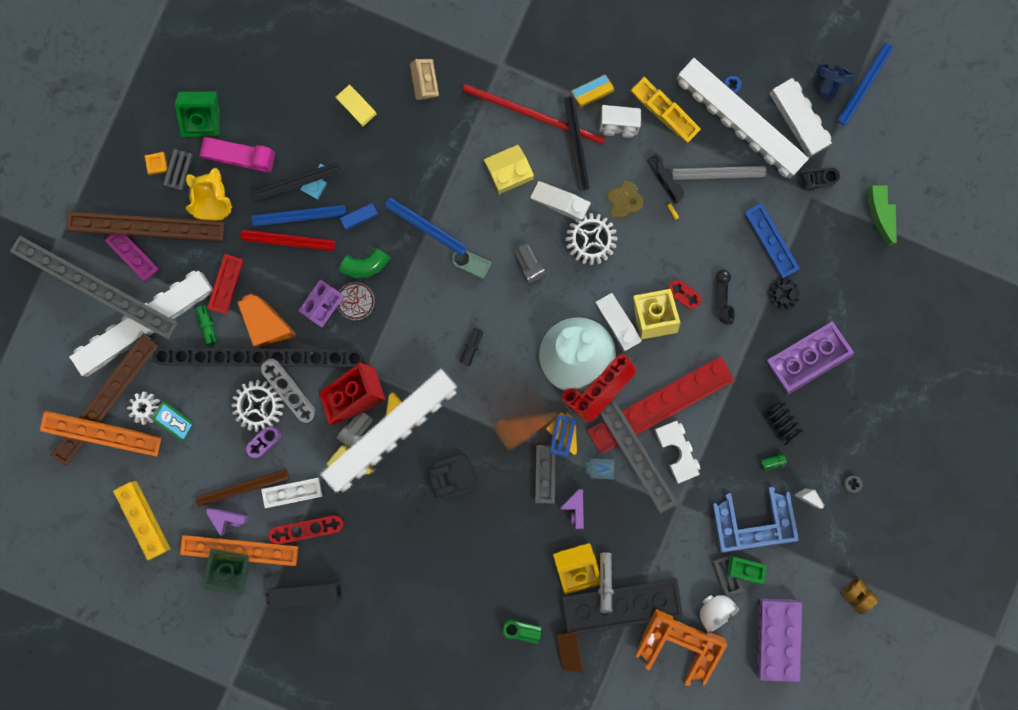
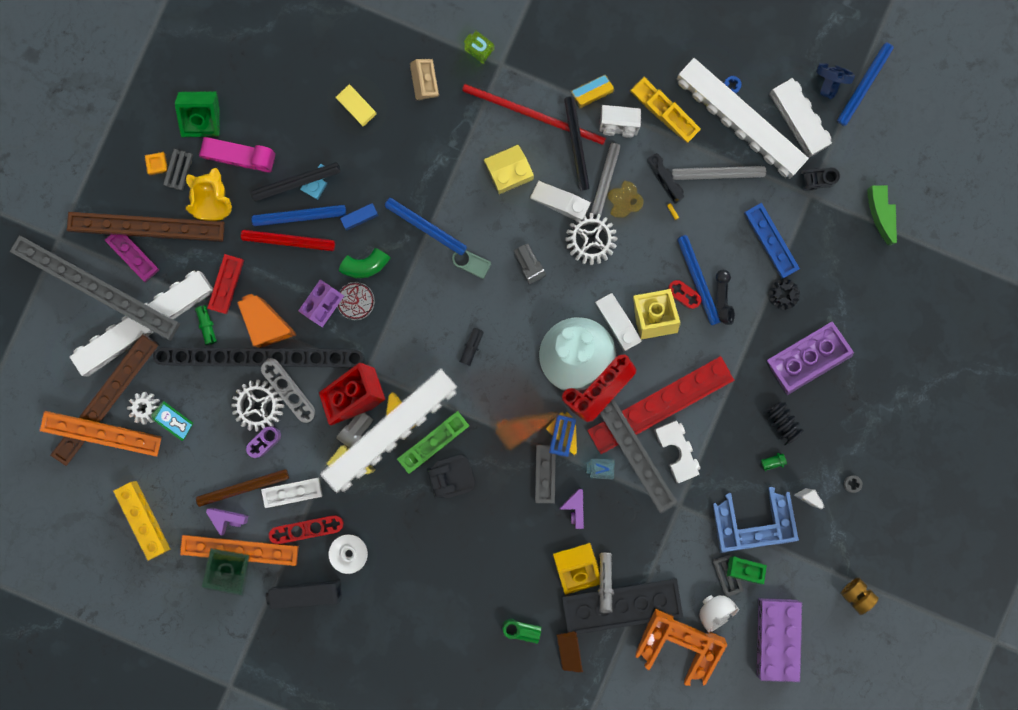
none -> white dish [329,535,368,574]
none -> bright green slope [397,411,469,474]
none -> clear neon green brick [464,30,494,64]
none -> light grey axle [591,143,621,216]
none -> blue axle [677,235,720,325]

